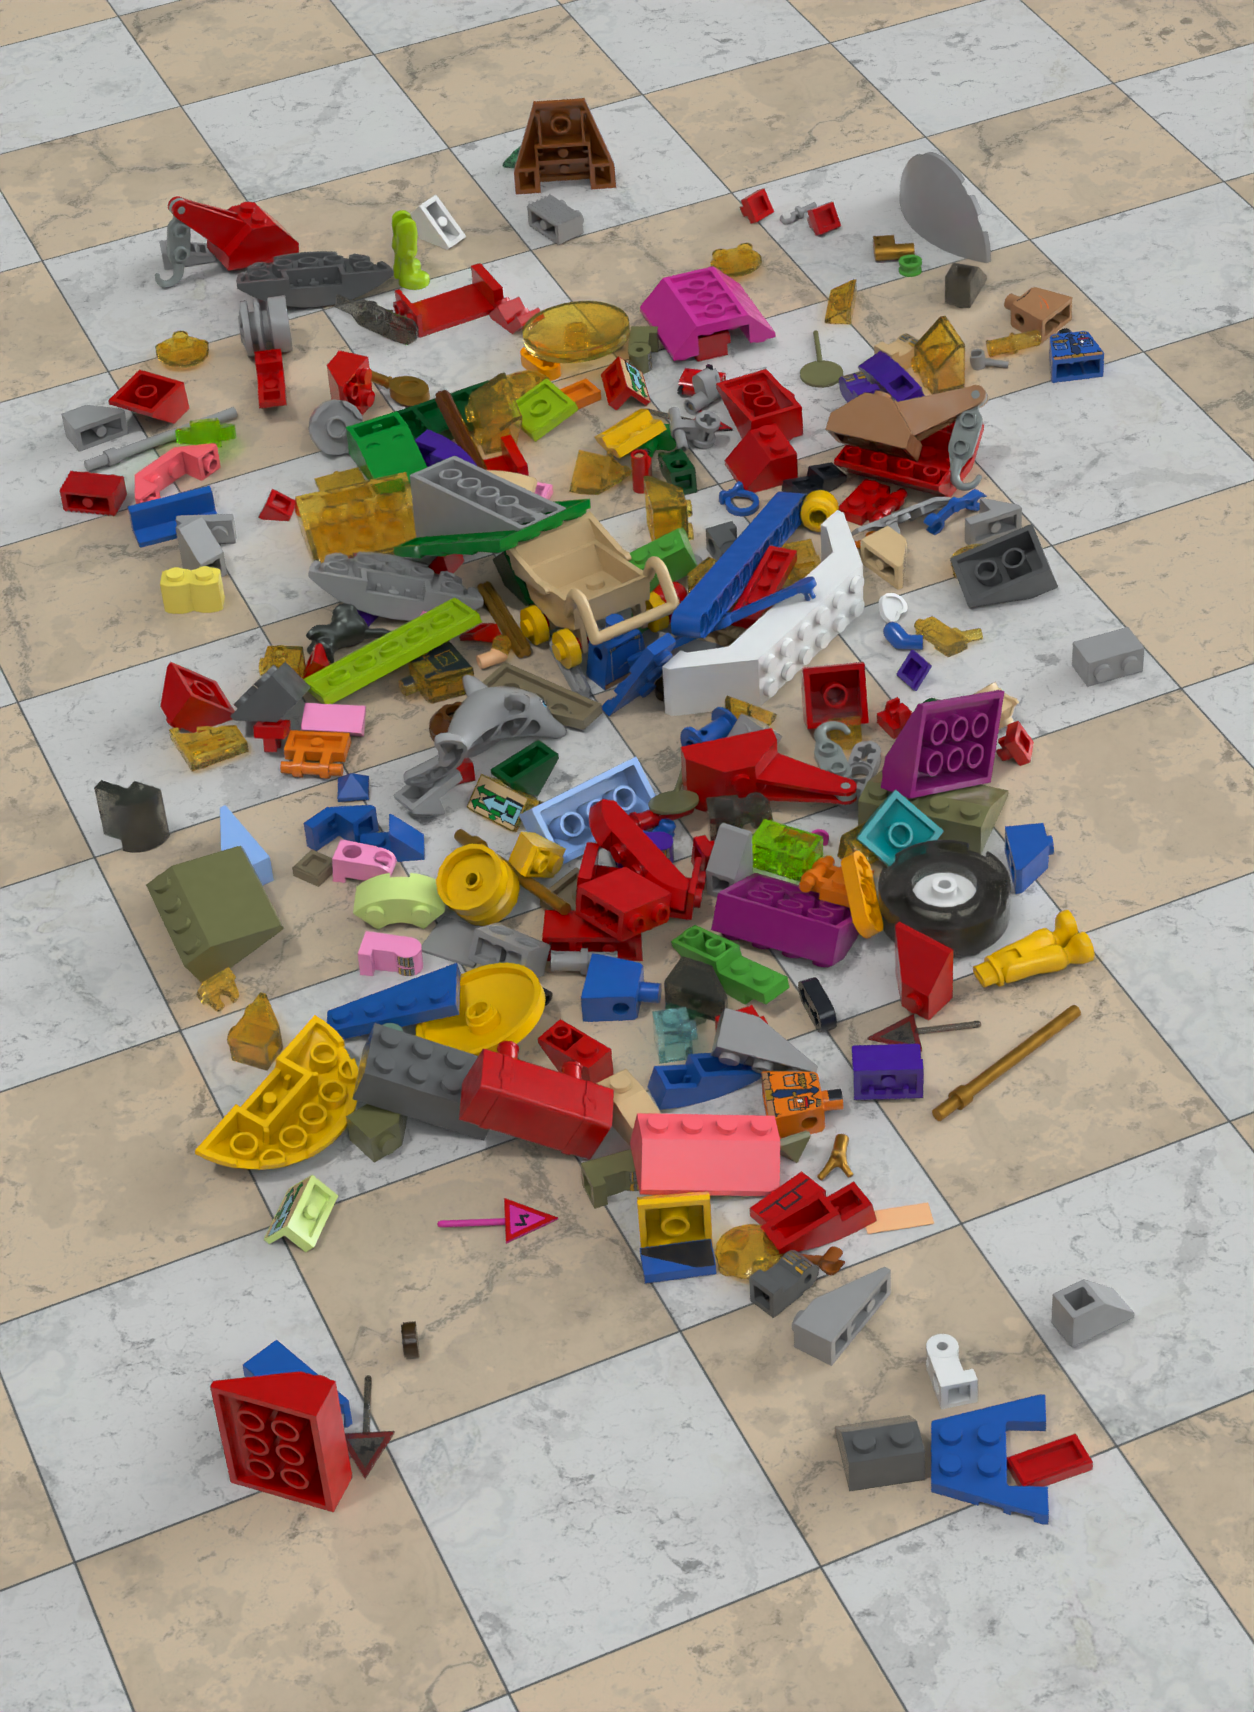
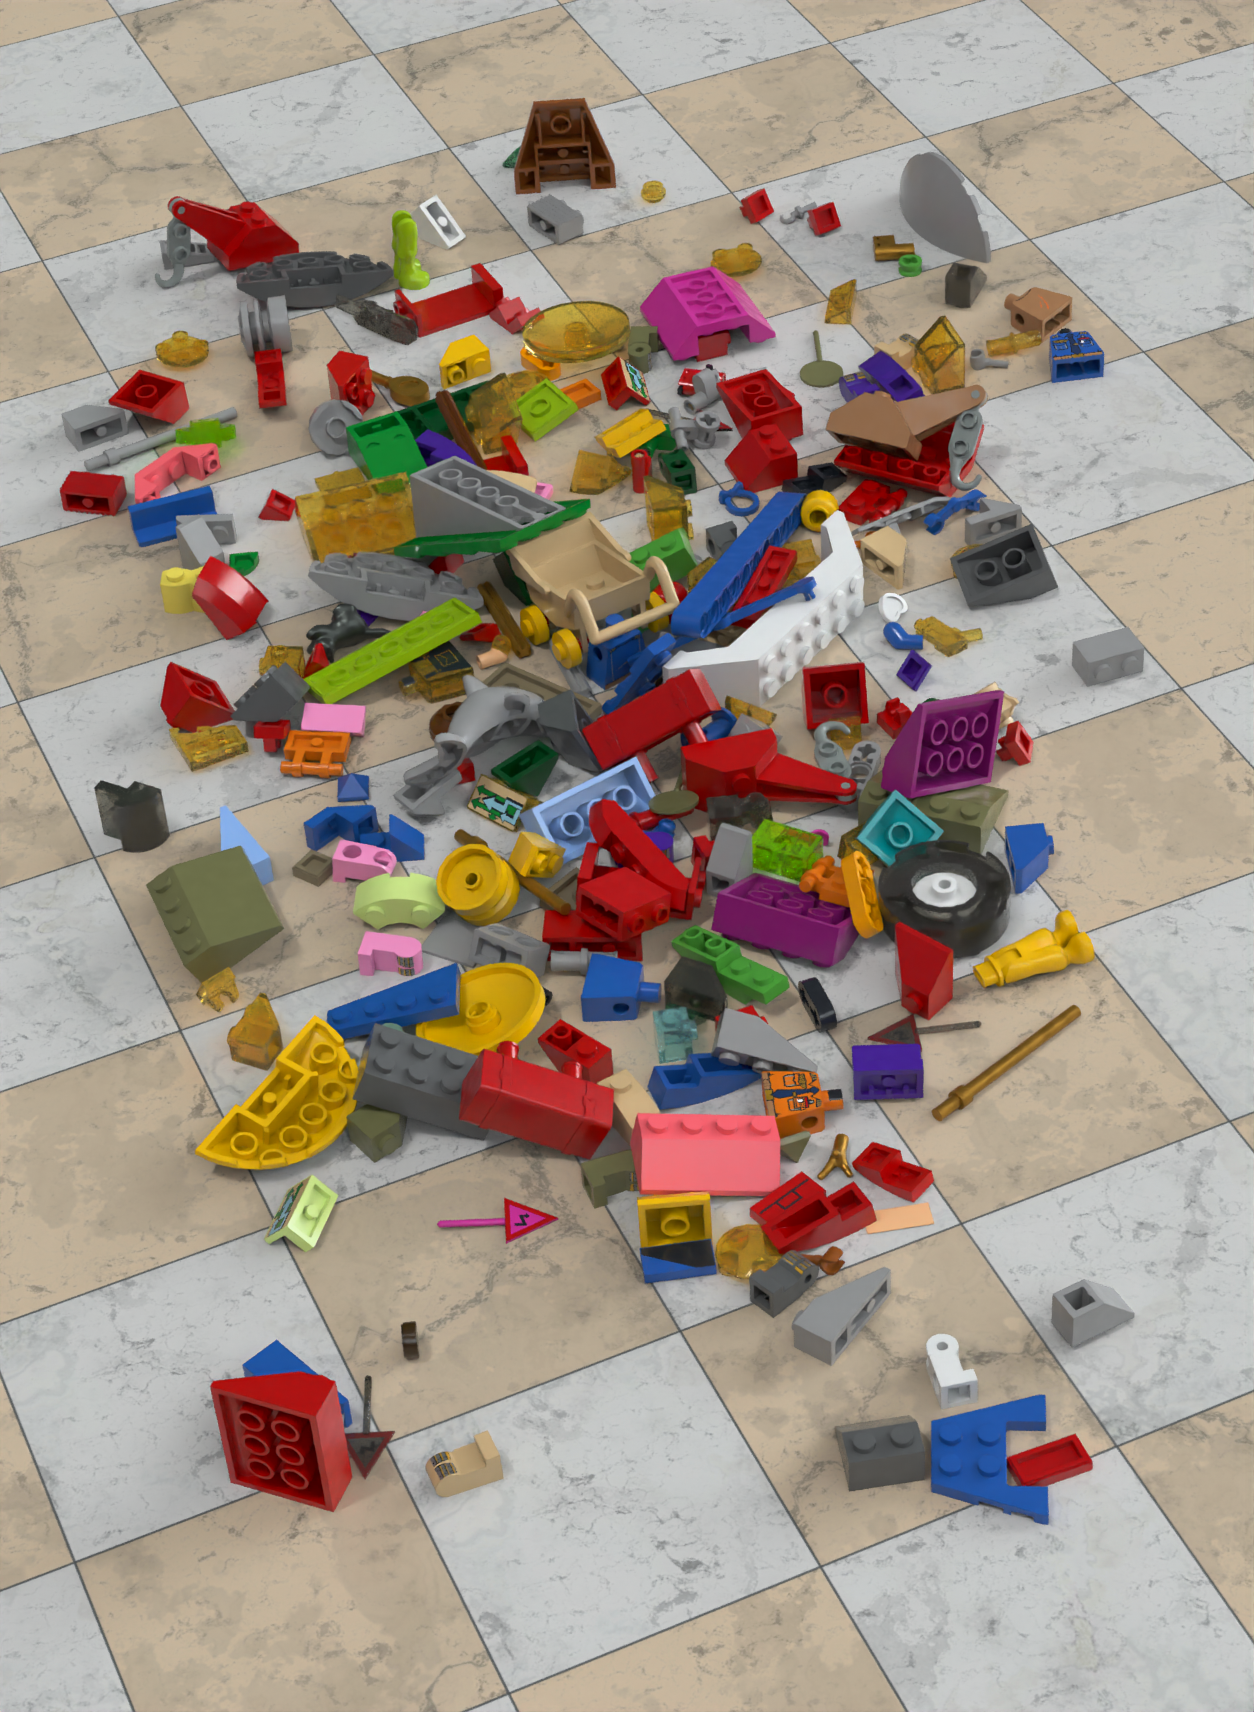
none -> red slope [192,556,269,640]
none -> green tile [229,552,259,576]
none -> tan leg [425,1430,504,1497]
none -> yellow slope [439,334,491,389]
none -> dark grey slope [536,689,604,772]
none -> red piece [582,669,722,783]
none -> clear yellow plate [641,181,666,203]
none -> red slope [852,1142,934,1203]

